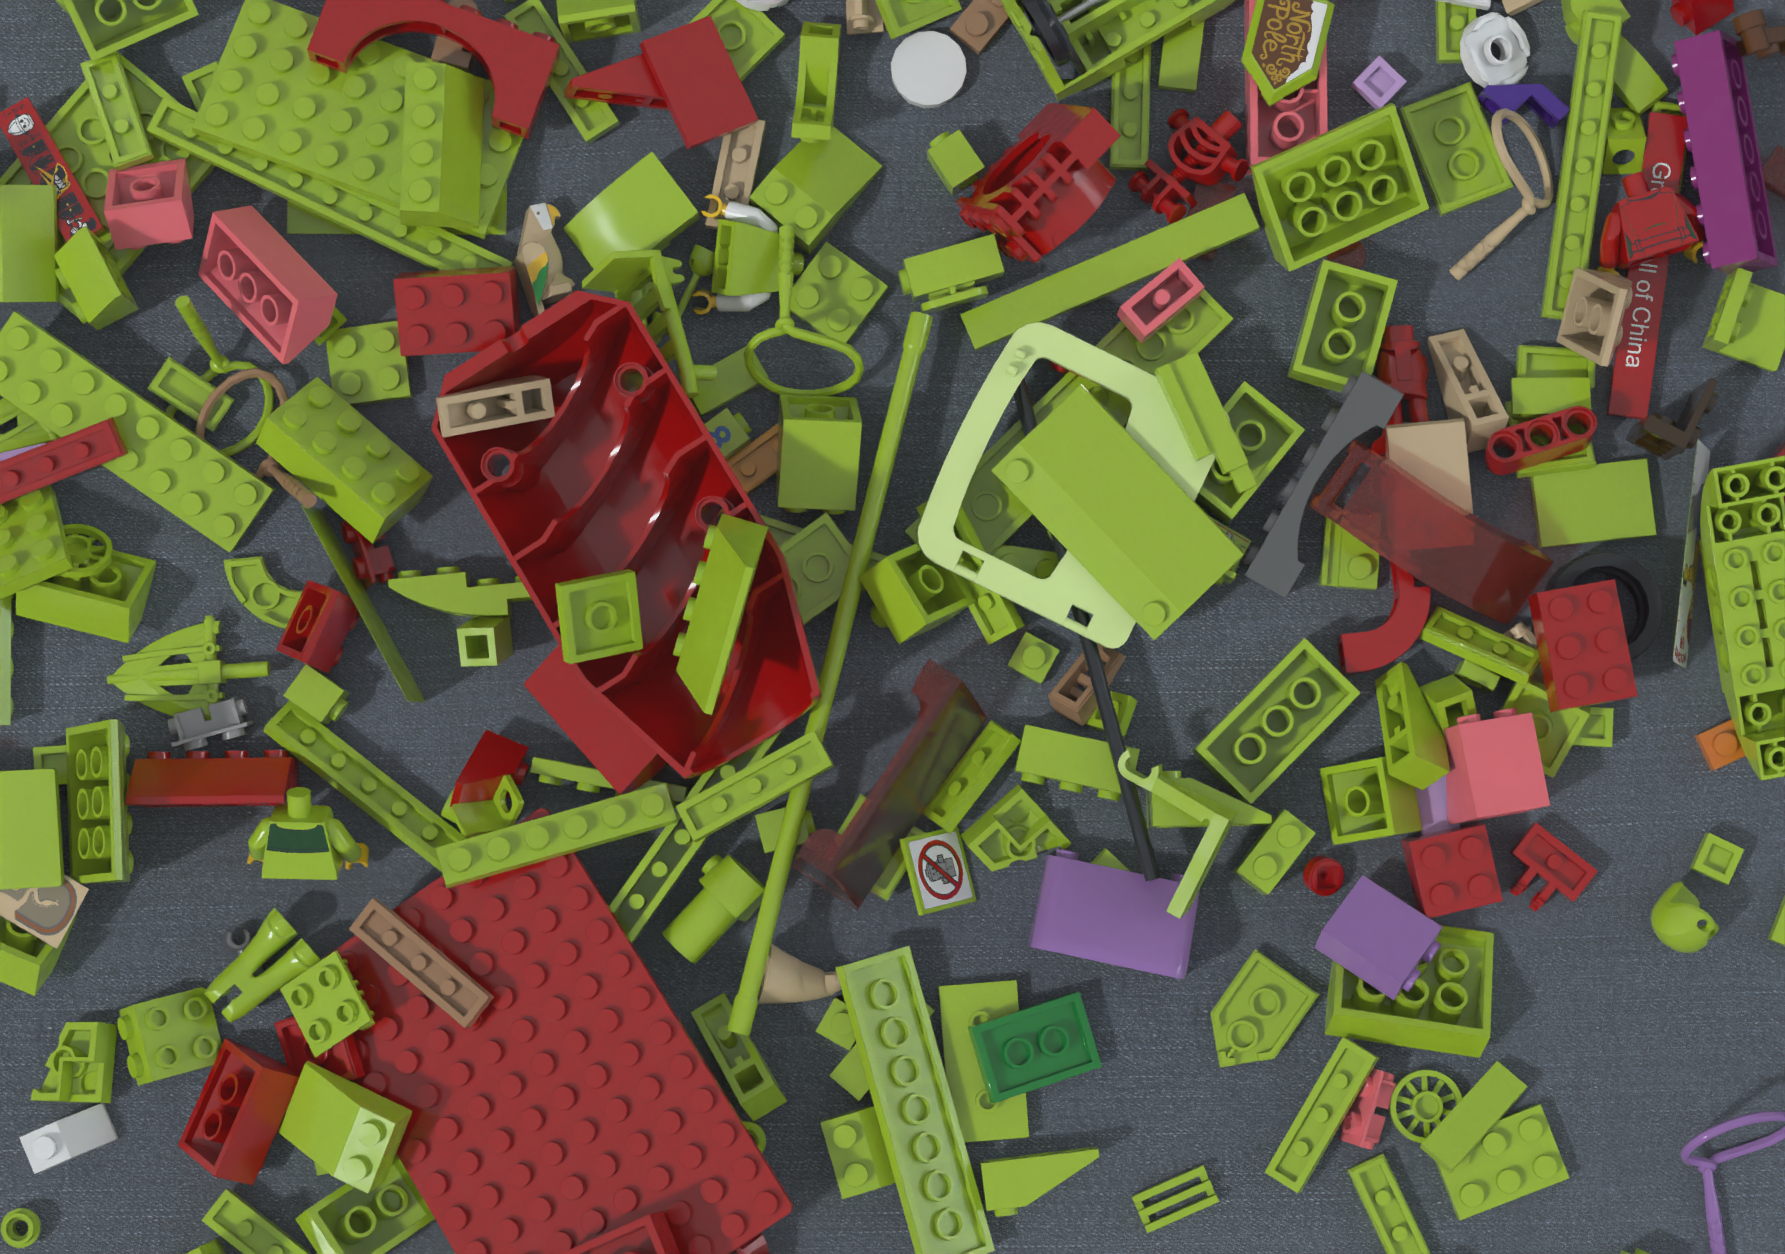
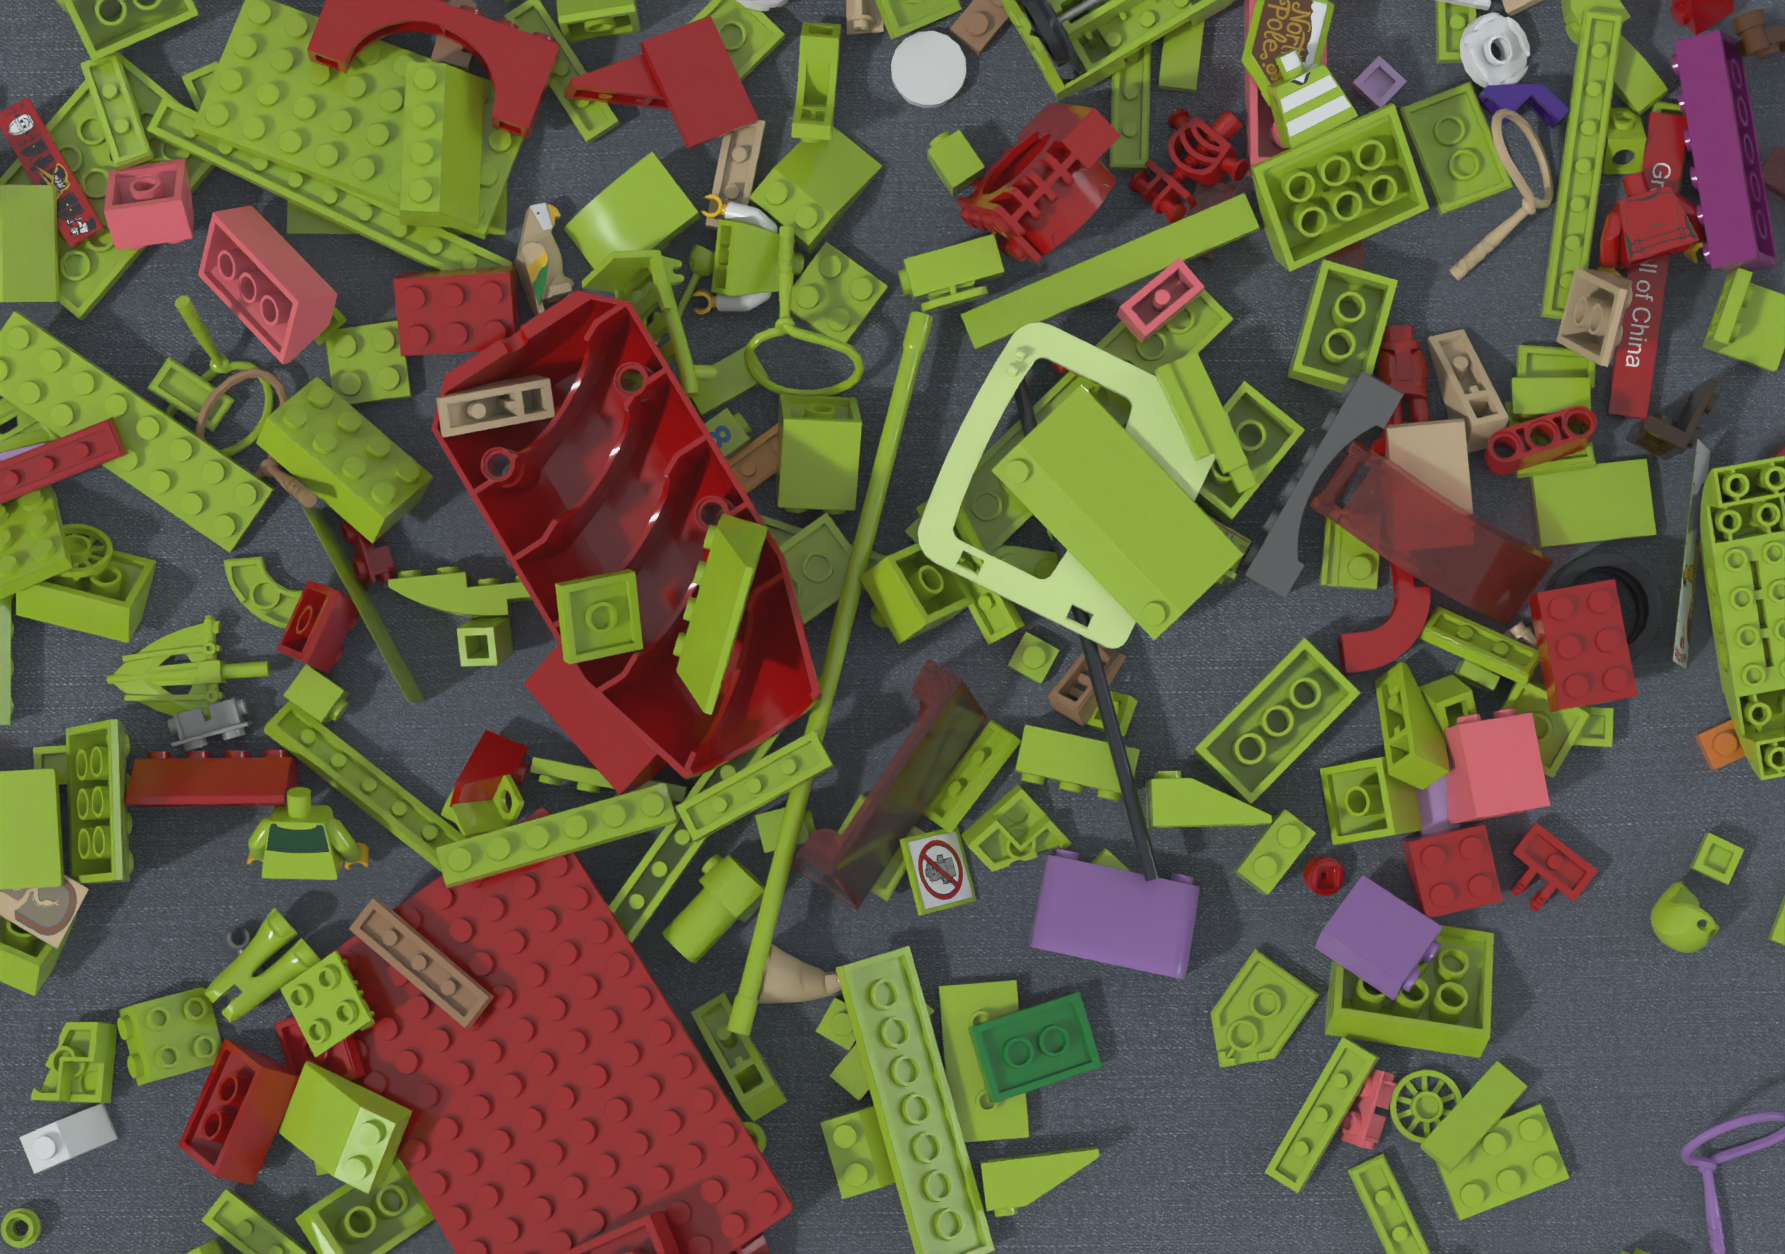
lime slope [54,226,139,330] -> none
lime hinge [1118,748,1237,919] -> none
lime tile [1131,1165,1219,1233] -> none
none -> lime torso [1267,49,1358,149]

